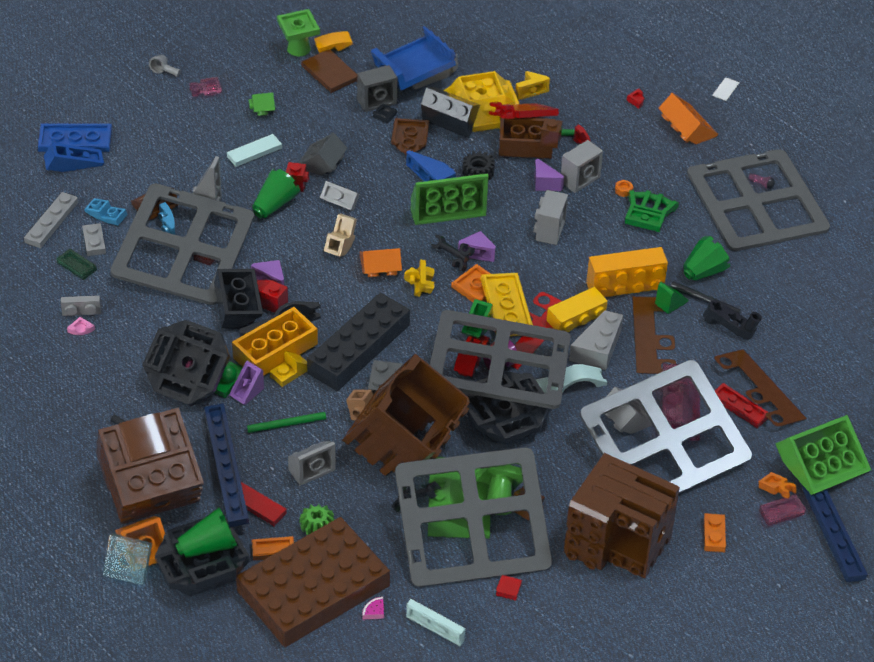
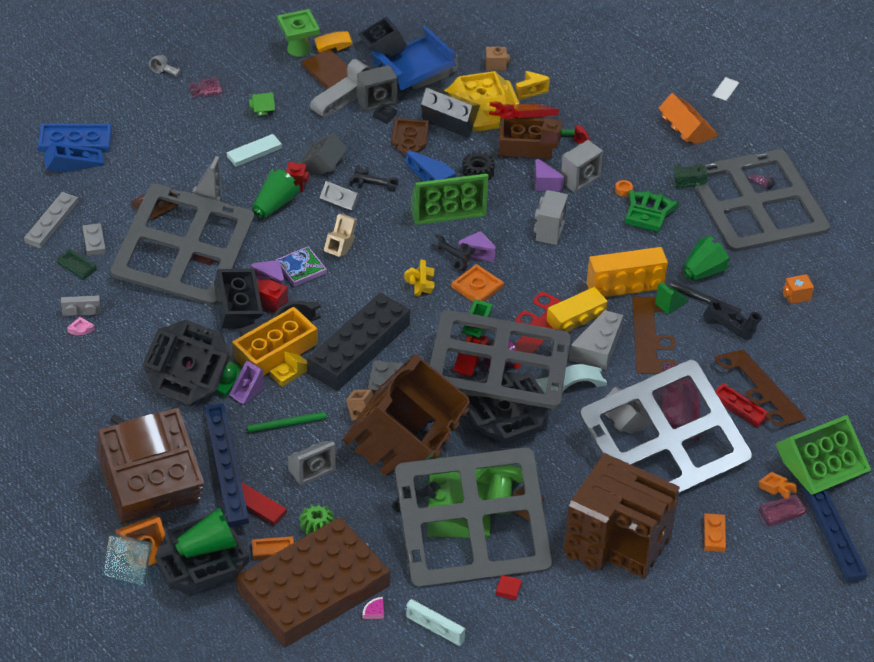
dark azure slope [84,198,128,226] -> none
dark azure slope [158,202,176,235] -> none
orange slope [360,248,402,277] -> none
yellow plate [481,273,533,336] -> none
red tile [627,89,644,109] -> none
none -> tile [276,247,327,287]
none -> light grey beam [310,59,370,118]
none -> black bar [350,165,398,192]
none -> black slope [358,16,408,55]
none -> medium nougat brick [485,46,510,71]
none -> clear green leg [674,164,708,189]
none -> orange brick [782,274,814,304]

